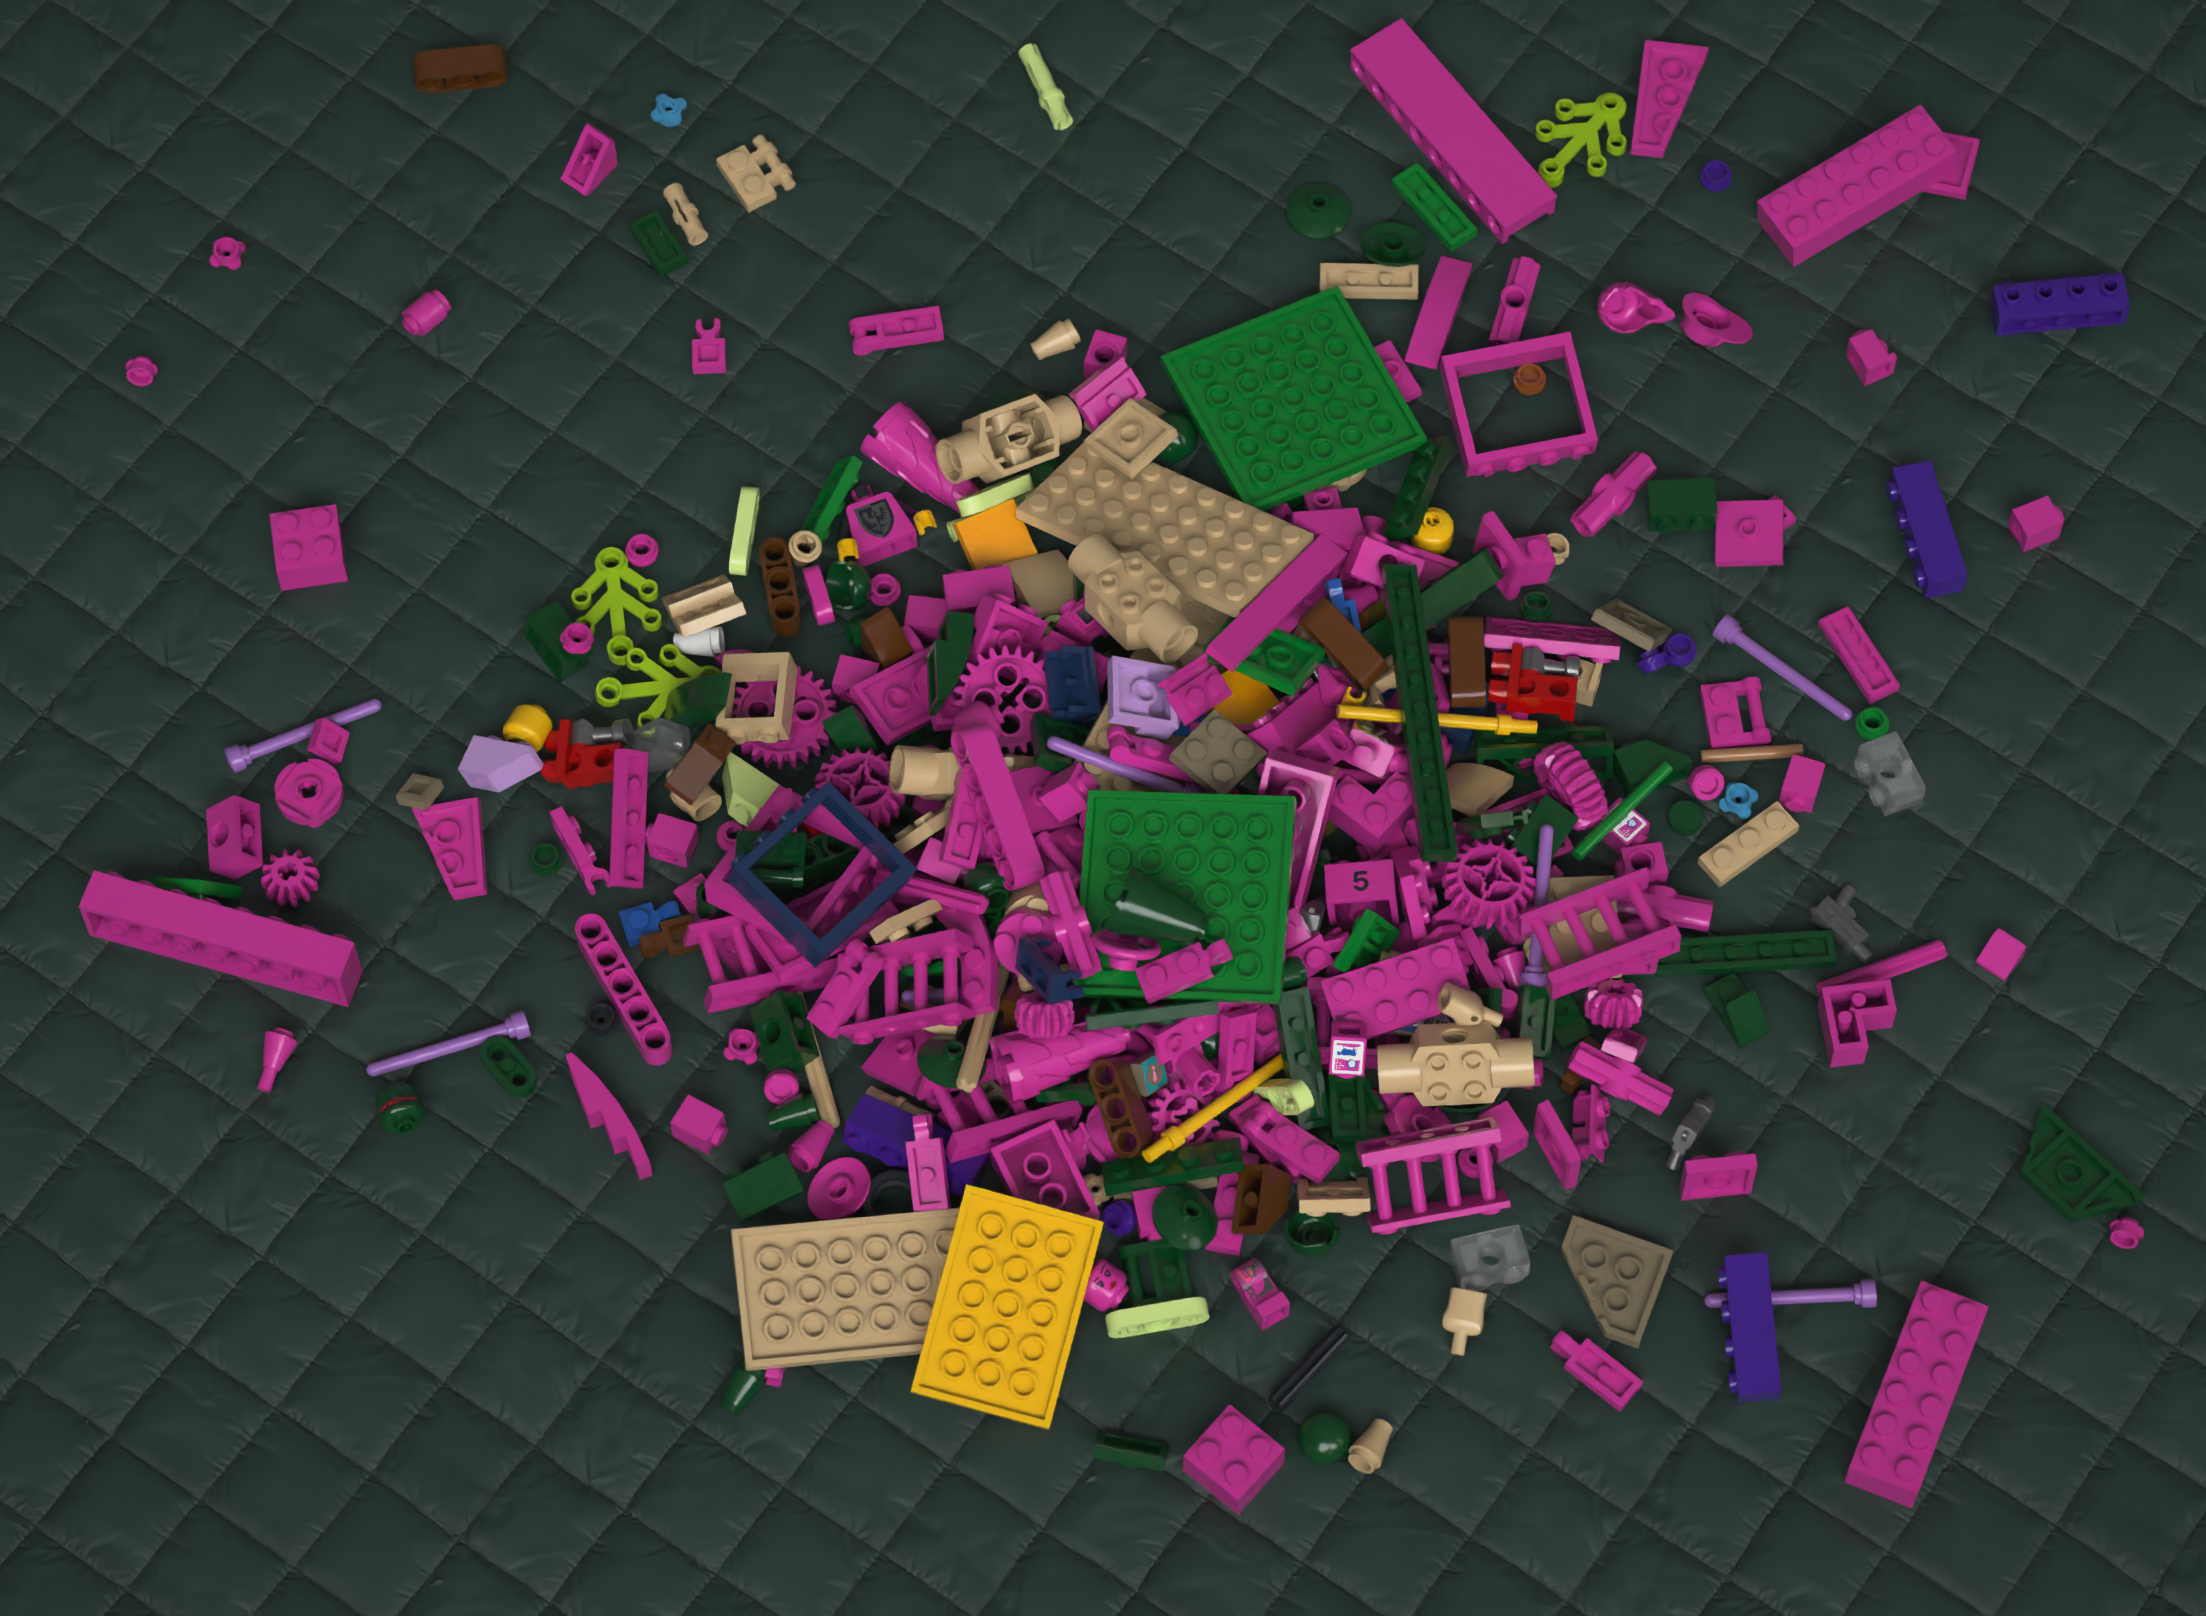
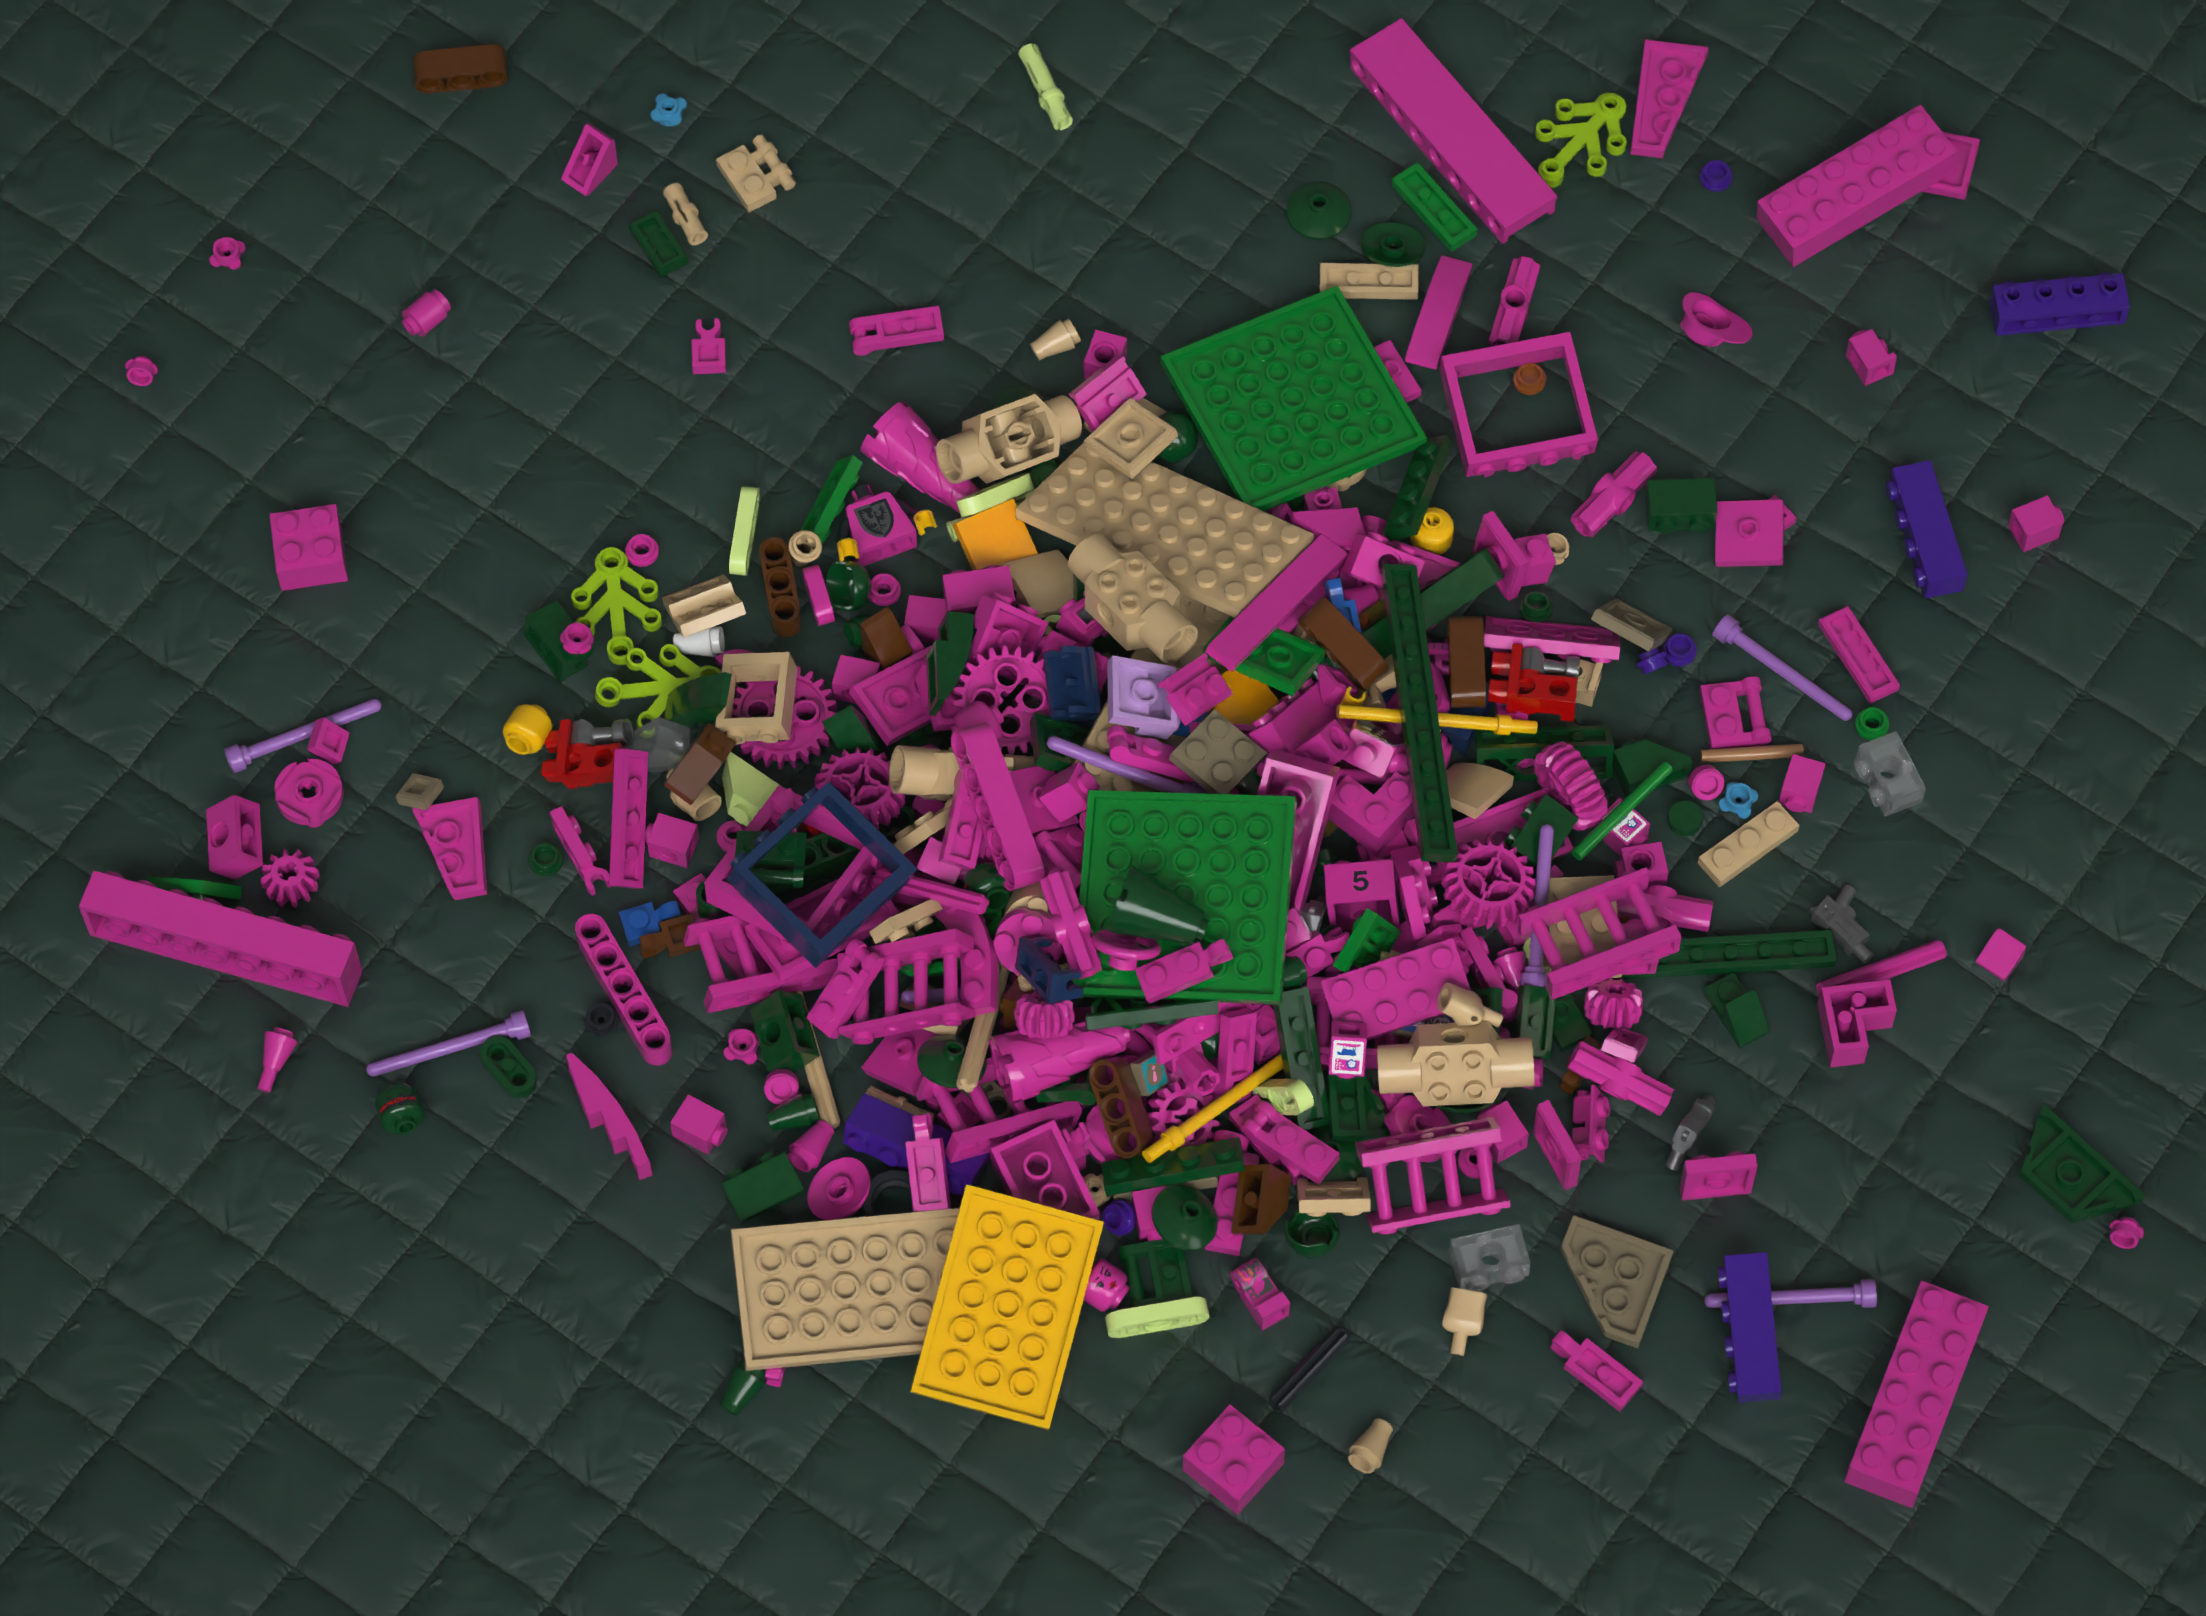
lavender slope [458,735,544,793] -> none
dark green plate [1093,1431,1170,1472] -> none
dark green hair [1297,1411,1354,1465] -> none
dark green plate [1456,810,1529,840] -> none
dark pink hair [1596,281,1675,334] -> none

